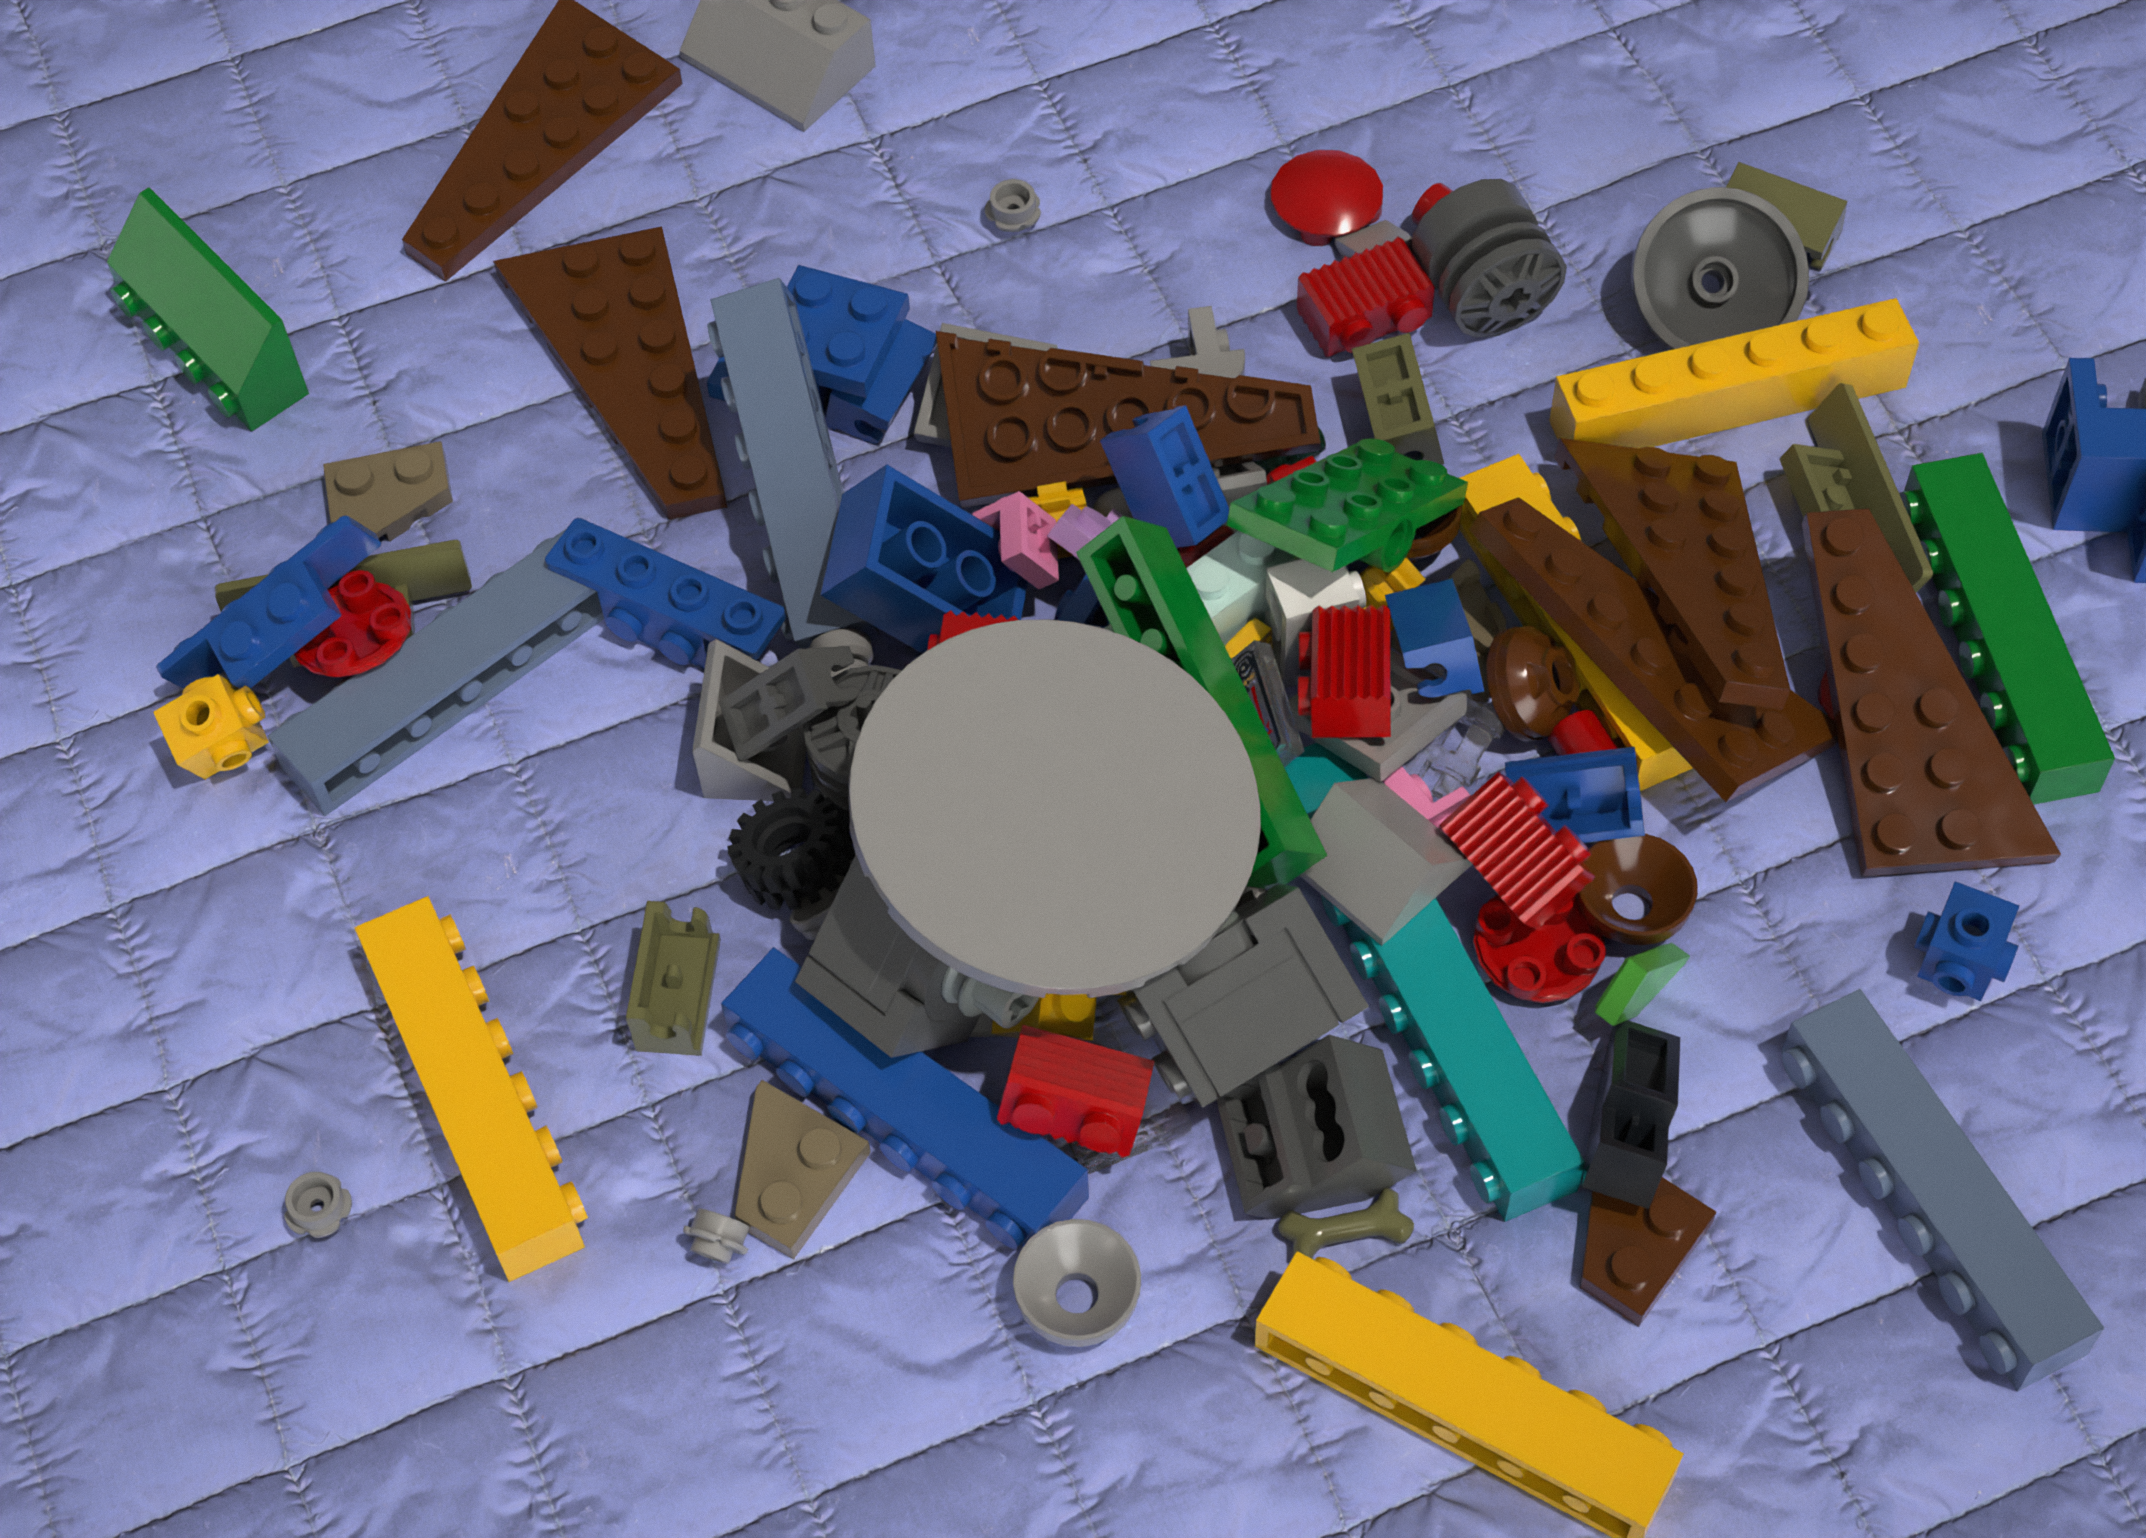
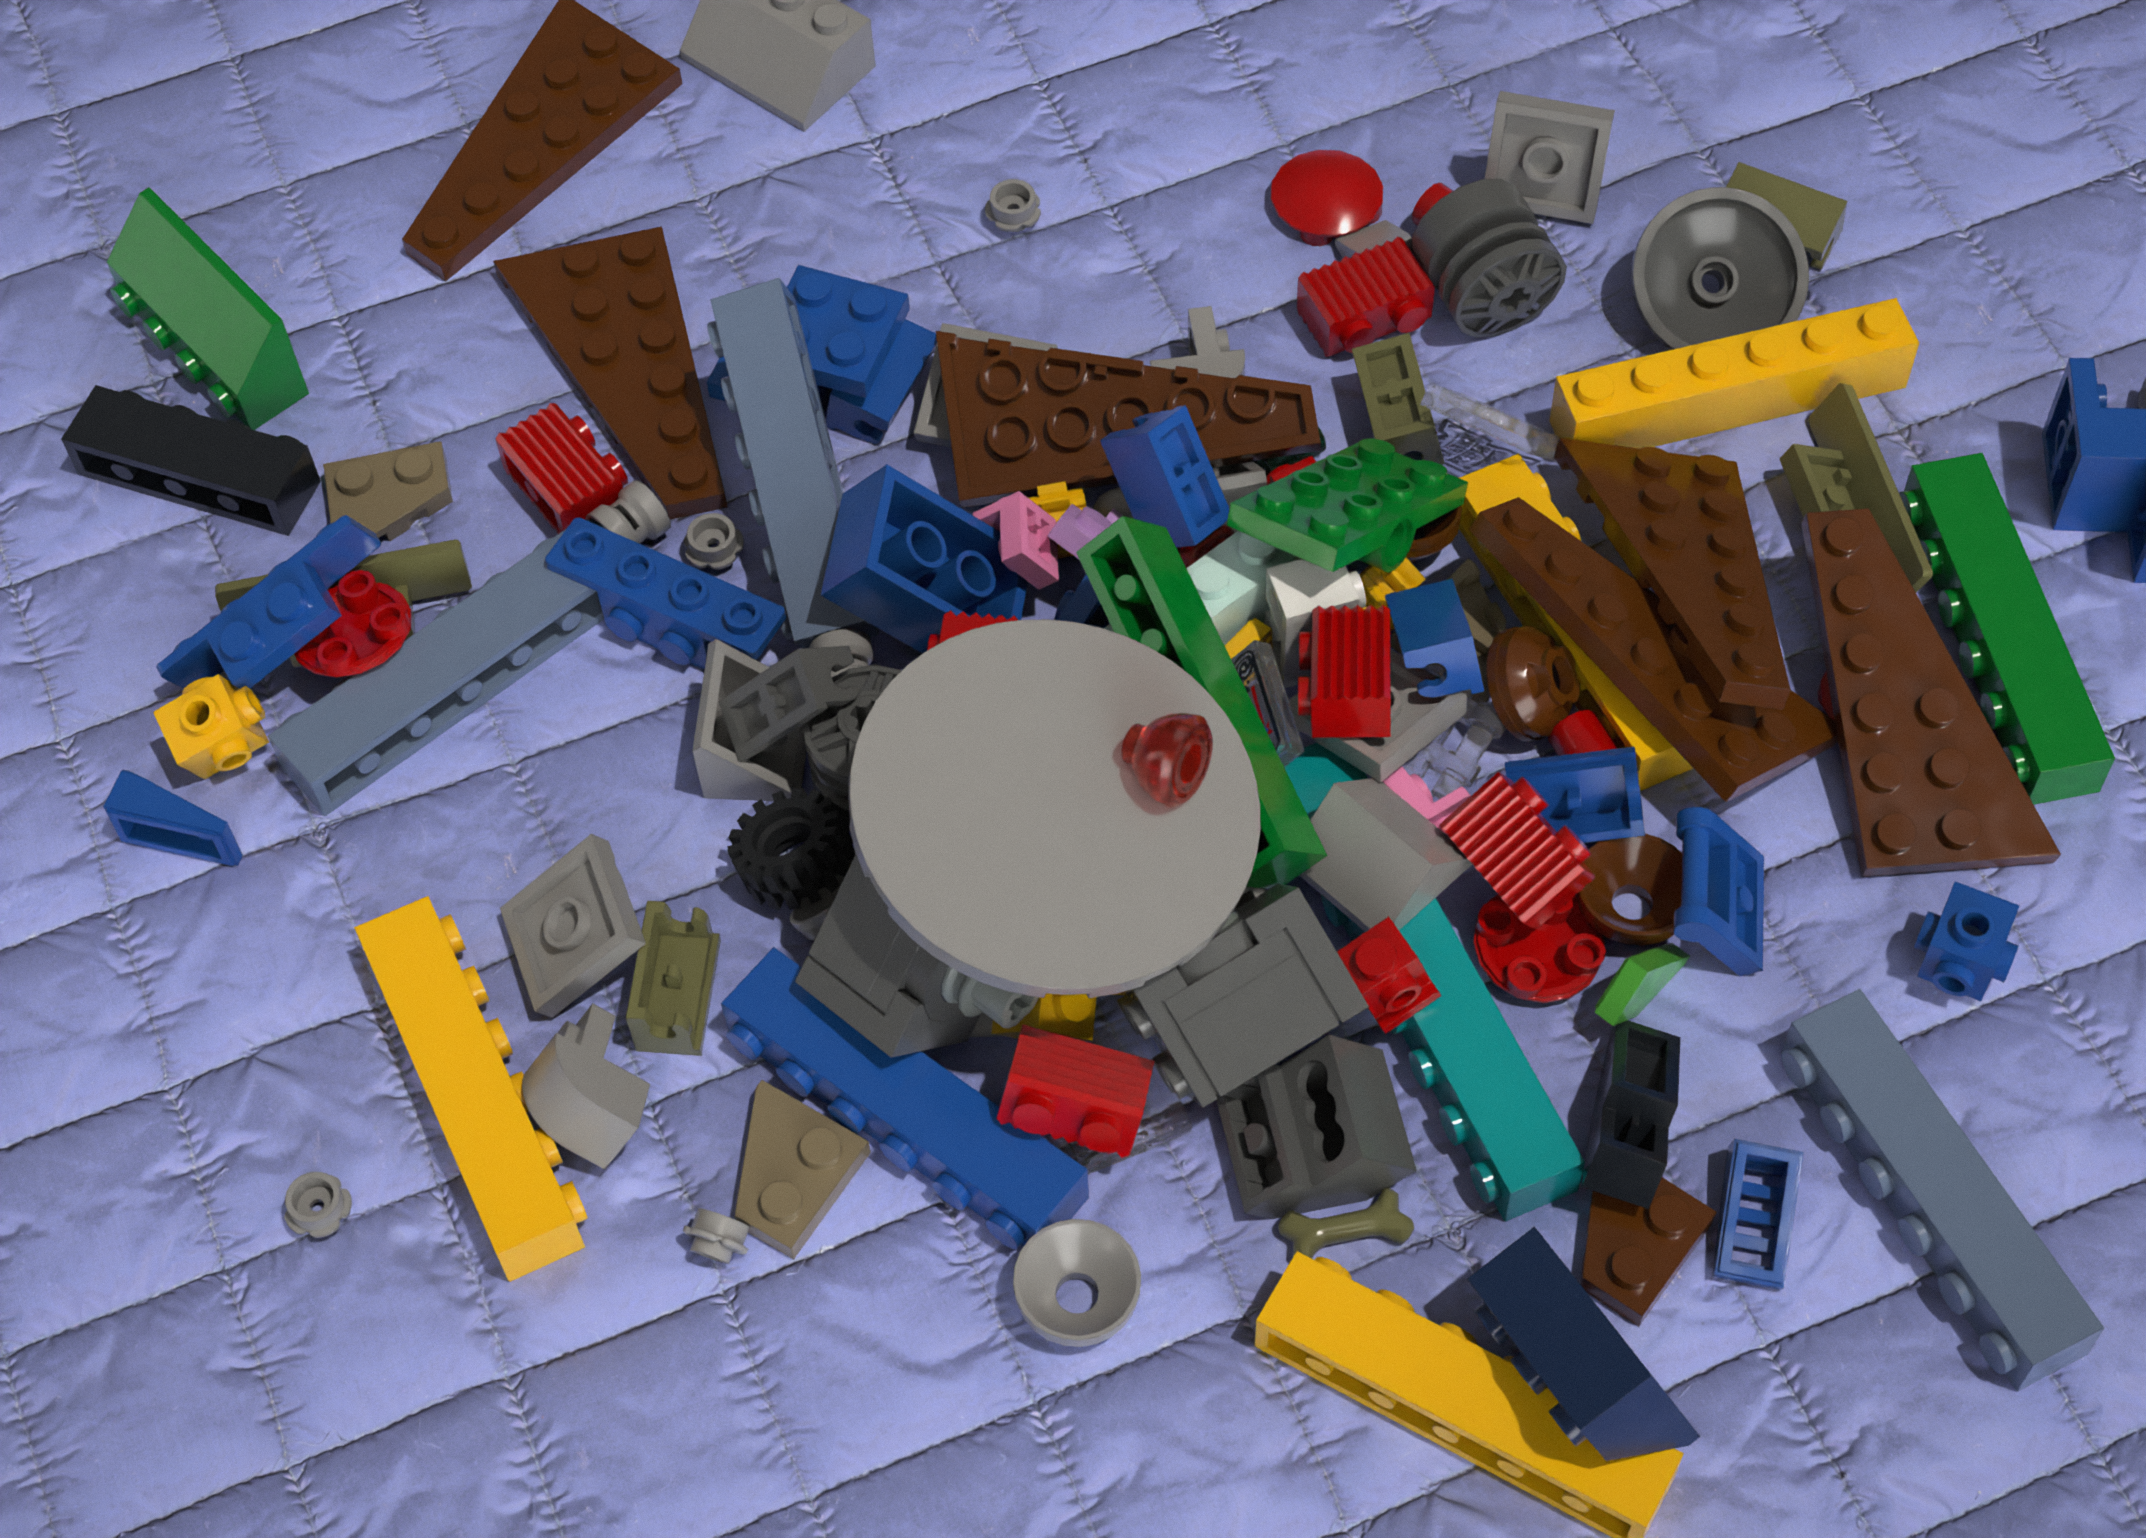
none -> black brick [61,385,321,536]
none -> blue slope [103,770,243,866]
none -> red brick [495,403,628,534]
none -> light grey hinge [500,834,646,1018]
none -> light grey brick [522,1003,650,1169]
none -> light grey wheel [585,480,671,544]
none -> light grey plate [684,513,744,570]
none -> clear red brick [1121,713,1213,808]
none -> red brick [1337,916,1441,1034]
none -> clear tile [1420,383,1561,461]
none -> dark blue slope [1467,1226,1700,1461]
none -> light grey hinge [1484,91,1615,224]
none -> blue plate [1674,807,1764,976]
none -> blue slope [1712,1139,1804,1290]

